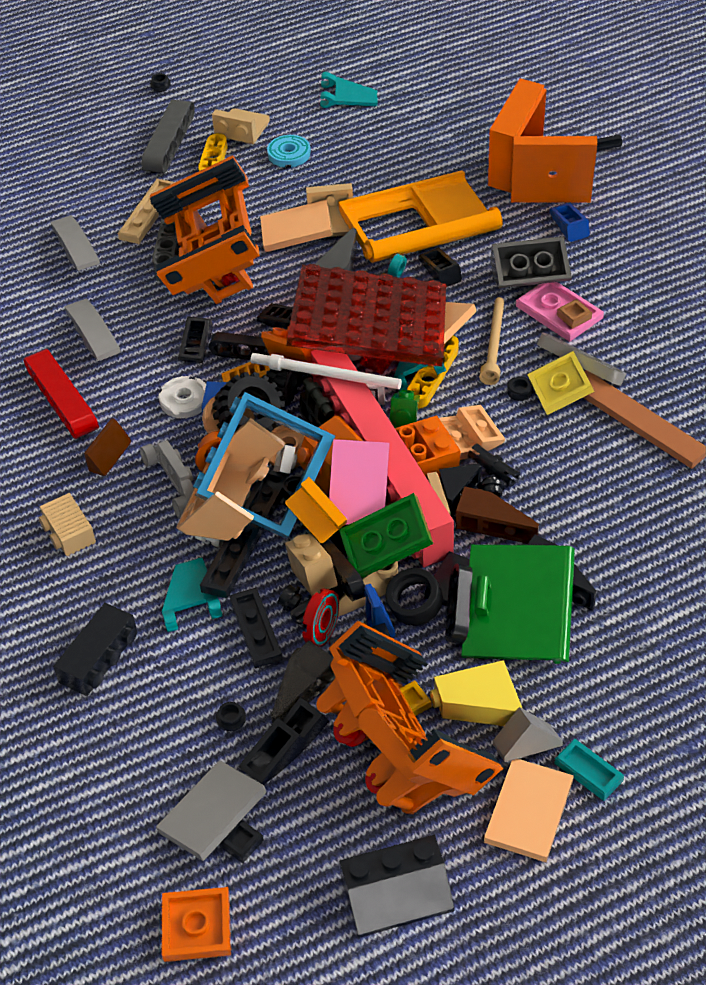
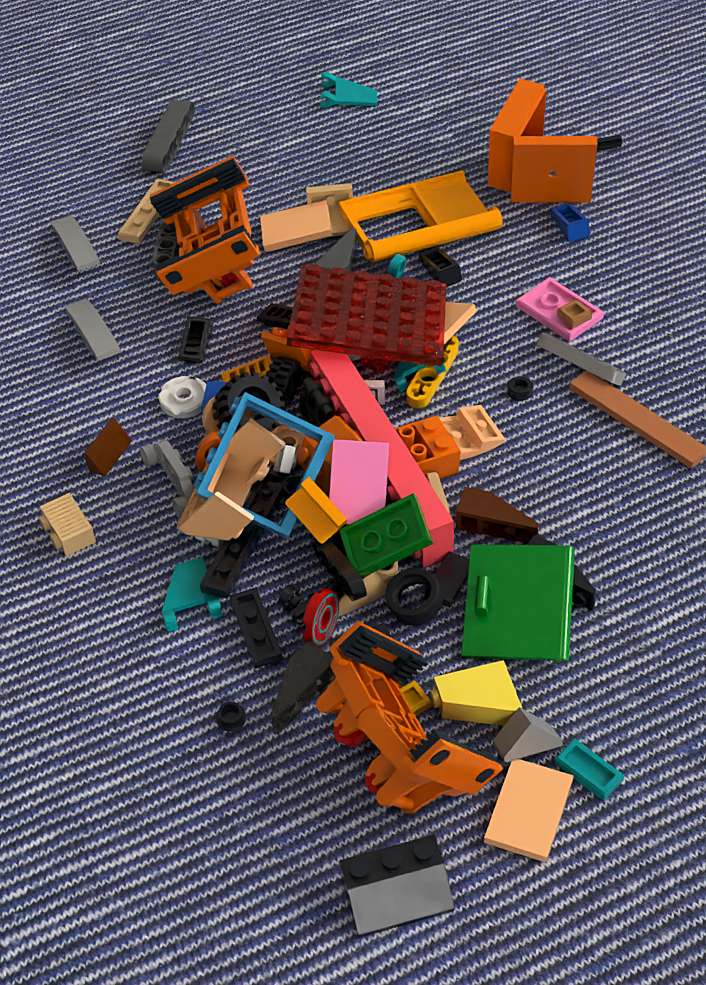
red beam [23,348,99,439] -> none
black brick [53,603,137,696] -> none
black plate [150,73,171,92] -> none
light grey tile [156,760,267,861] -> none
orange plate [162,887,231,962] -> none
yellow beam [198,133,228,171] -> none
black beam [208,332,269,360] -> none
tan bracket [212,109,270,144] -> none
black tile [219,820,264,863] -> none
black slope [238,697,329,785] -> none
white bar [251,353,402,389] -> none
medium azure tile [267,135,311,167] -> none
tan brick [285,533,338,596] -> none
blue slope [364,583,396,638] -> none
green bracket [390,390,420,428] -> none
black slope [439,463,481,517] -> none
black beam [445,564,473,645] -> none
black pin [468,444,520,487] -> none
black plate [477,477,505,497] -> none
tan piece [479,297,504,385] -> none
dark grey slope [490,236,572,288] -> none
light yellow plate [527,351,594,415] -> none

